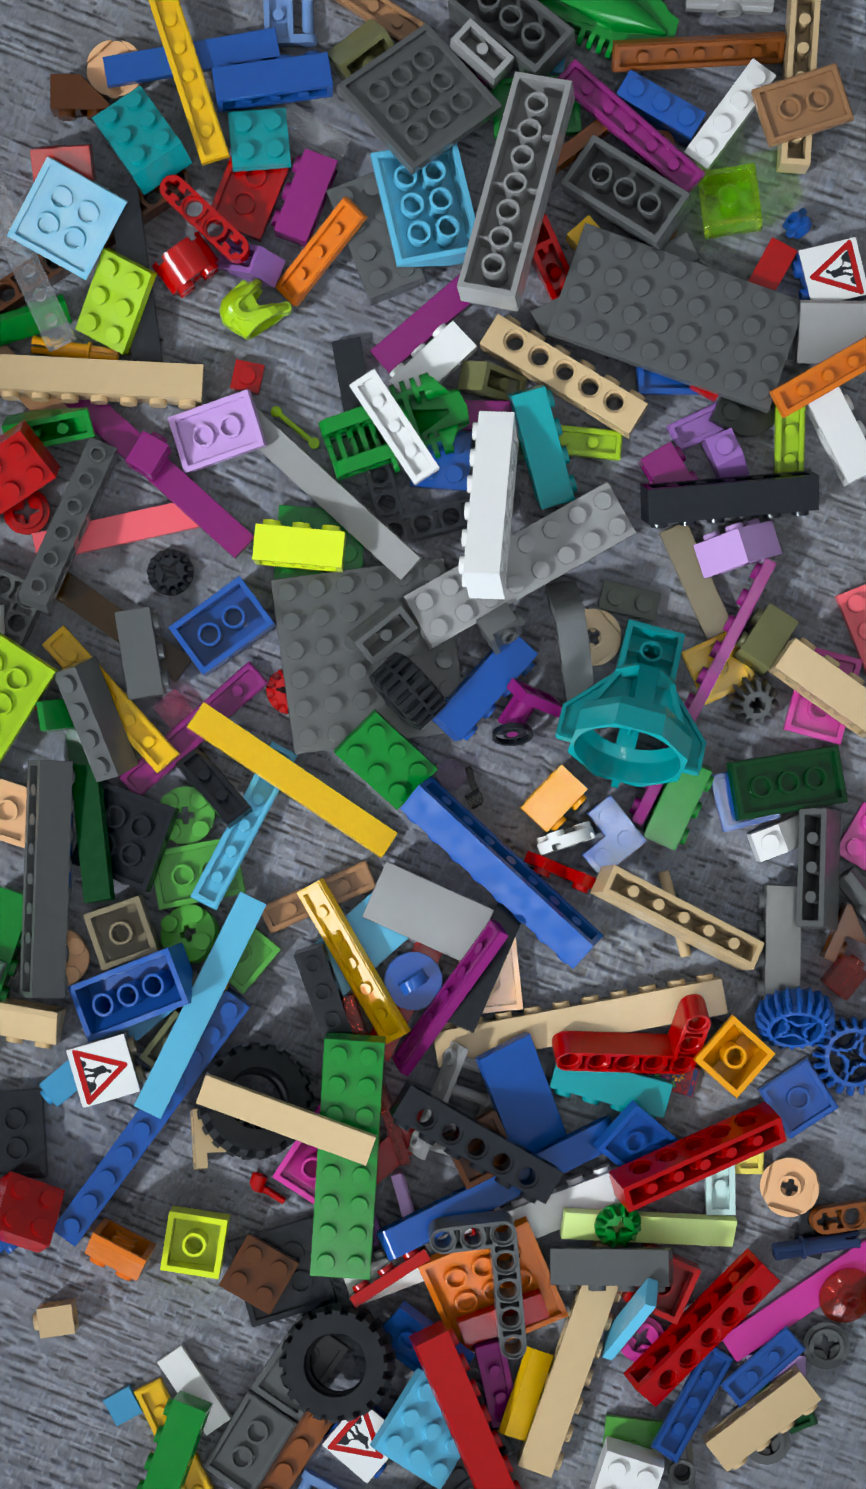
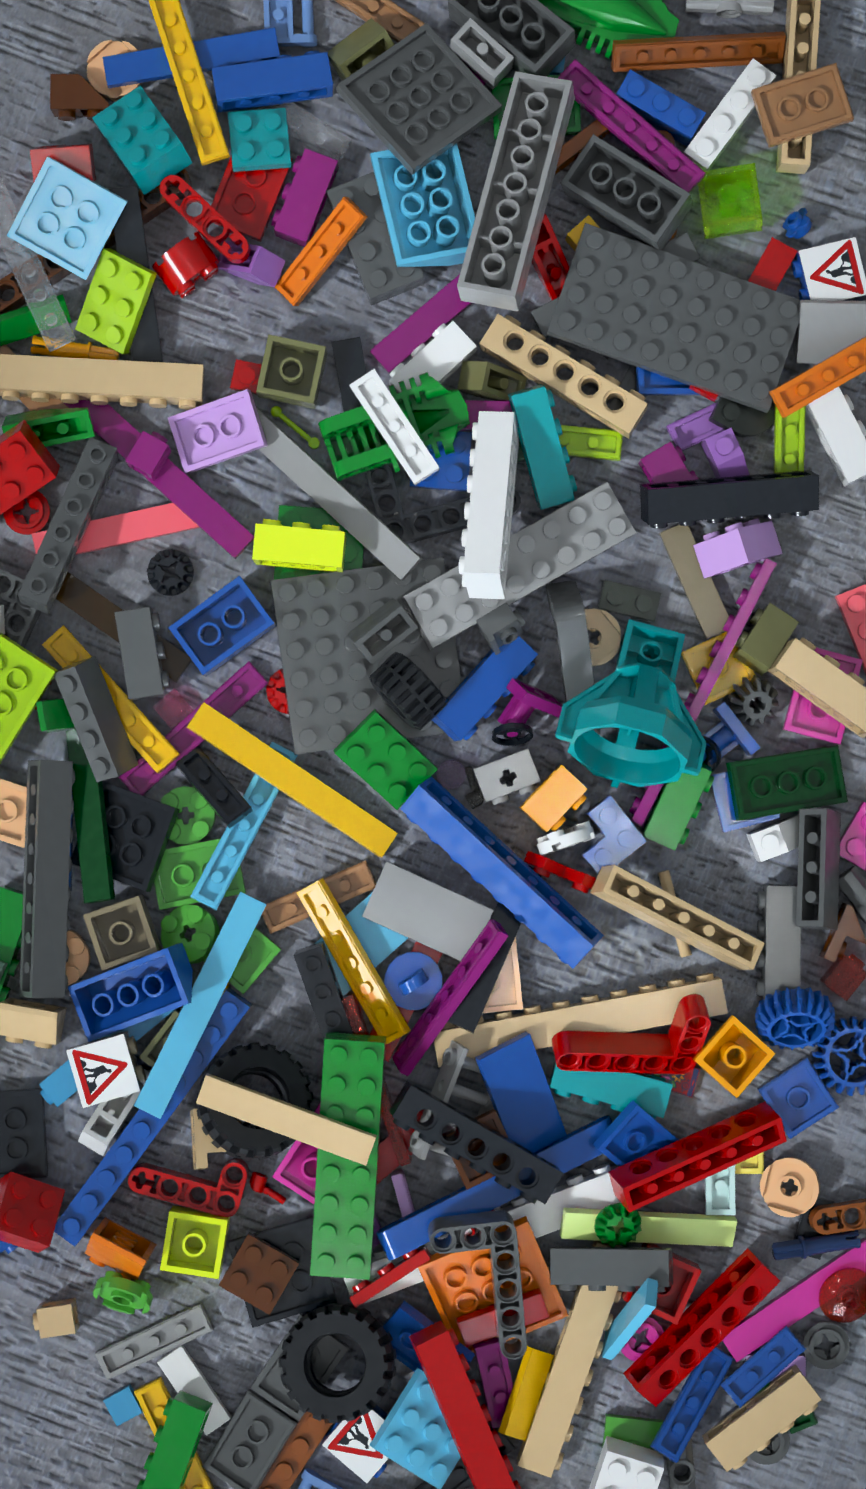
lime helmet [219,278,292,340] -> none
none -> white slope [78,1069,150,1156]
none -> bright green plate [93,1271,153,1314]
none -> light grey tile [95,1302,214,1380]
none -> red beam [128,1158,249,1217]
none -> olive brick [256,334,327,409]
none -> light grey brick [473,749,540,805]
none -> blue piece [702,701,760,774]

